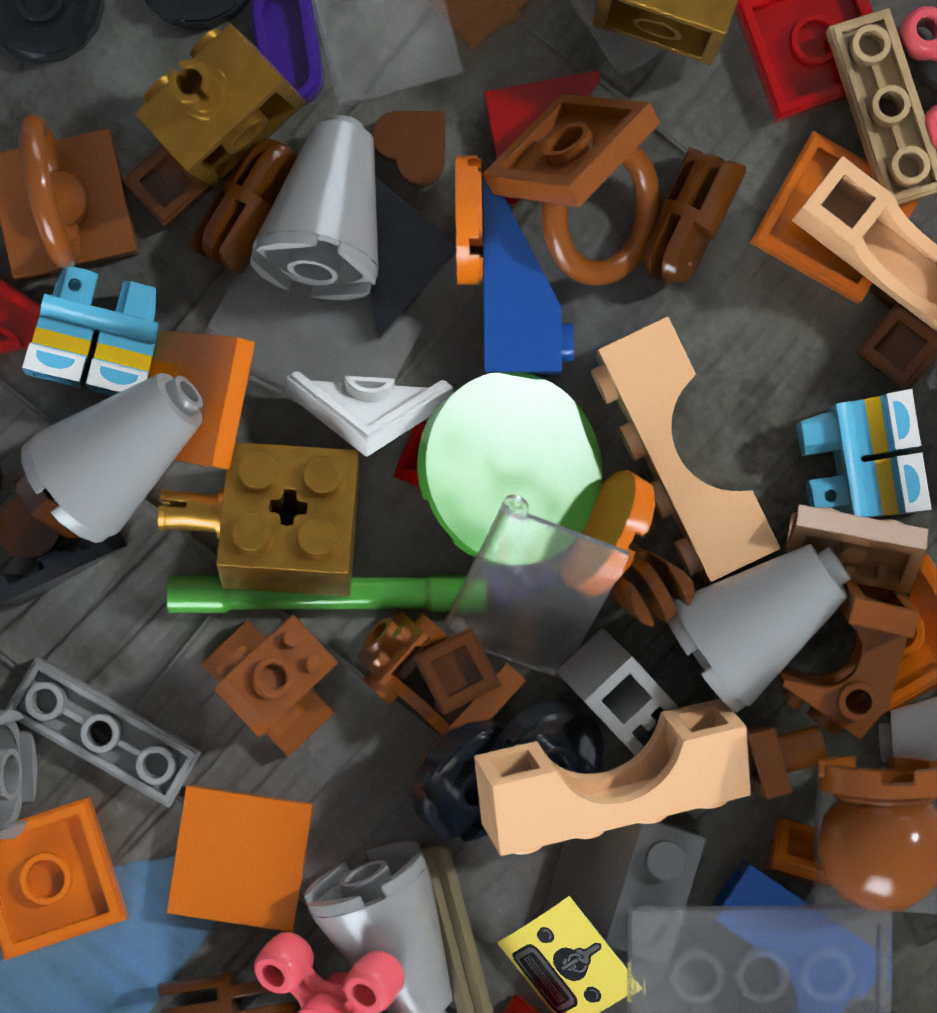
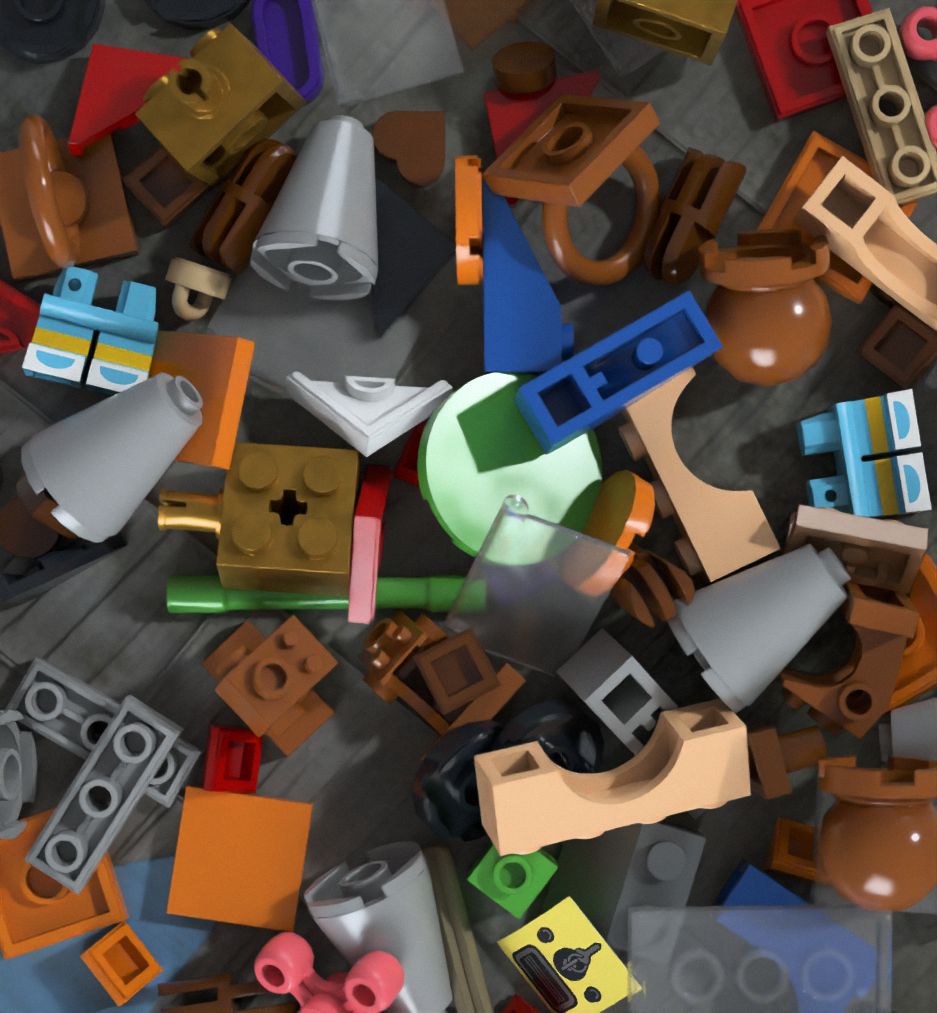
none -> light grey tile [24,695,184,894]
none -> red tile [68,44,189,156]
none -> orange slope [80,920,163,1007]
none -> tan tile [165,257,232,320]
none -> red slope [200,723,264,793]
none -> tile [348,464,392,624]
none -> bright green brick [467,840,558,920]
none -> reddish brown tile [492,41,557,95]
none -> blue slope [514,291,723,456]
none -> dark orange tile [699,229,832,387]

